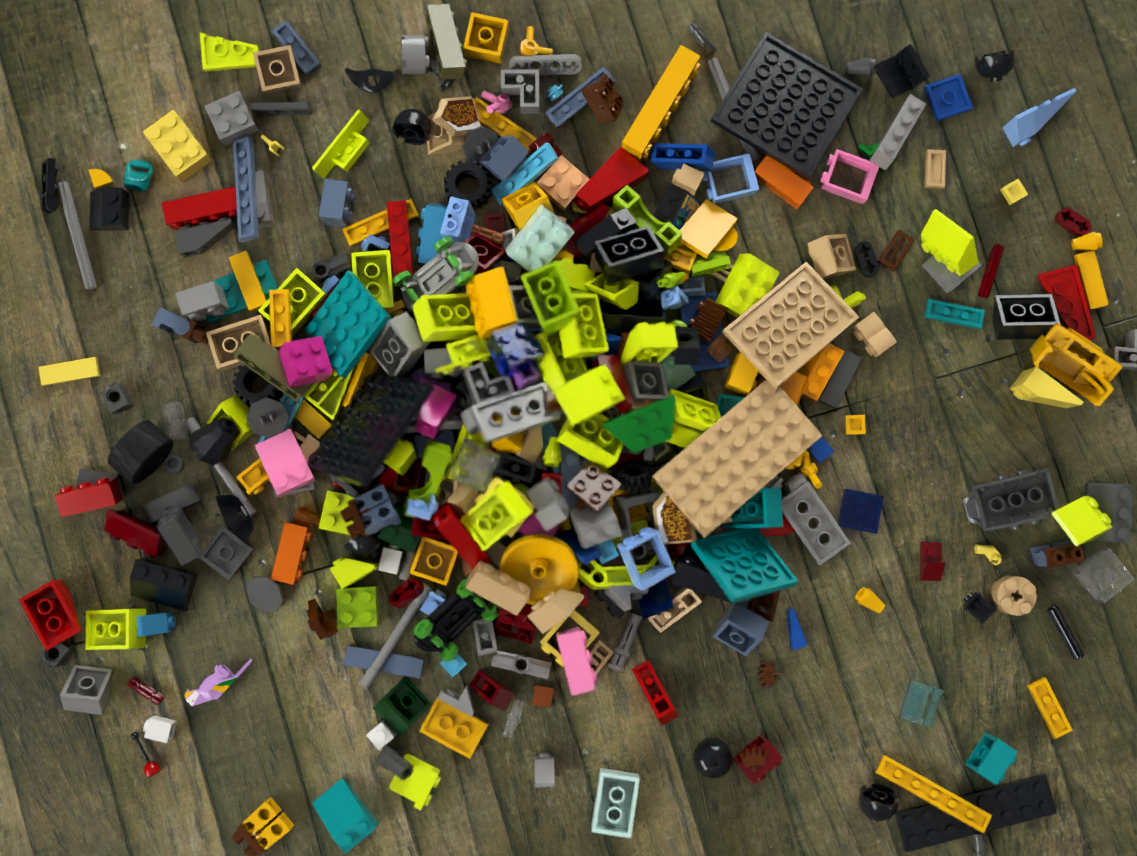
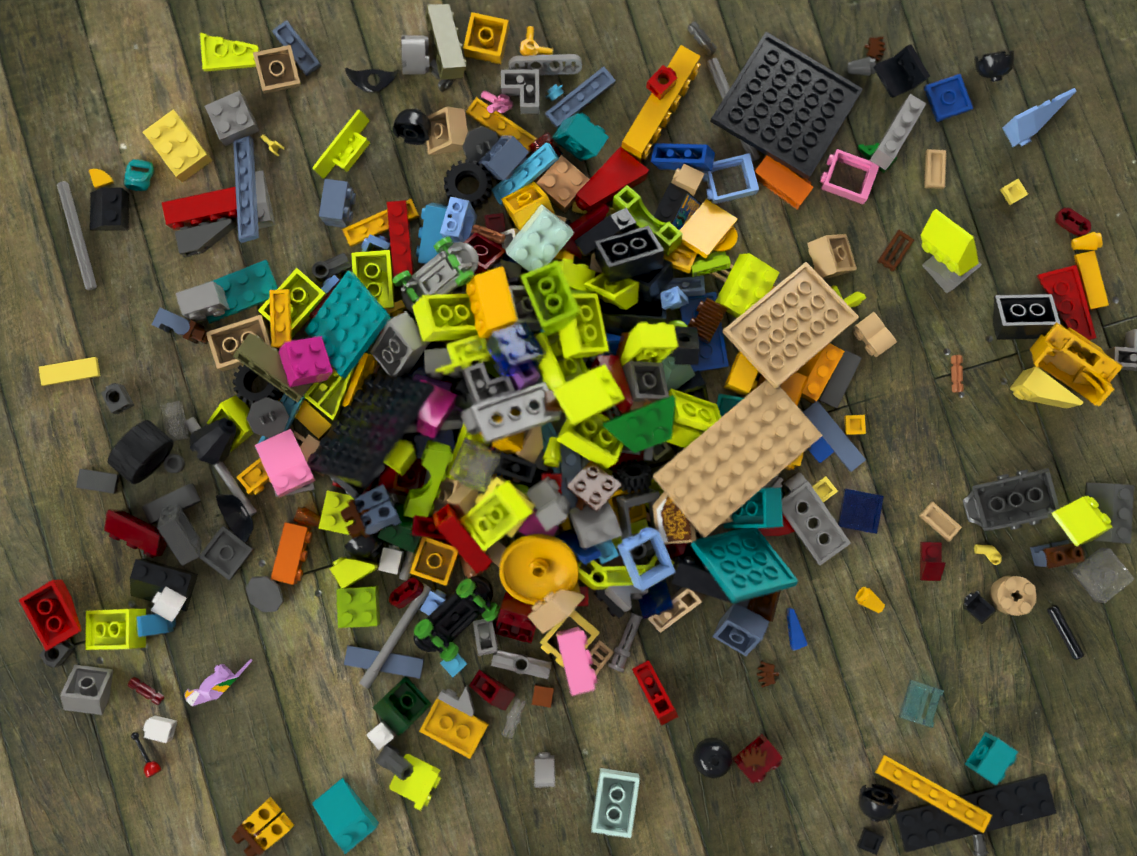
black hinge [41,158,58,214] -> none
red brick [54,477,123,517] -> none
yellow tile [228,251,267,311] -> none
dark grey tile [251,102,312,116] -> none
reddish brown bracket [307,598,338,640] -> none
light blue bracket [406,494,438,520] -> none
tile [432,96,481,137] -> none
tan brick [465,561,531,616] -> none
reddish brown bracket [581,73,624,123] -> none
lime piece [657,272,689,289] -> none
clear orange bracket [706,333,733,363] -> none
yellow piece [799,451,822,489] -> none
black beam [854,241,879,278] -> none
teal tile [924,298,985,329] -> none
dark red axle [978,244,1004,299] -> none
yellow tile [1027,677,1073,739] -> none
none -> white brick [151,587,186,622]
none -> teal brick [551,113,609,161]
none -> red brick [646,65,677,100]
none -> sand blue tile [803,401,866,472]
none -> light yellow plate [812,476,838,503]
none -> black tile [857,828,884,855]
none -> reddish brown piece [864,36,886,61]
none -> tan tile [919,502,962,542]
none -> nougat axle [951,355,964,393]

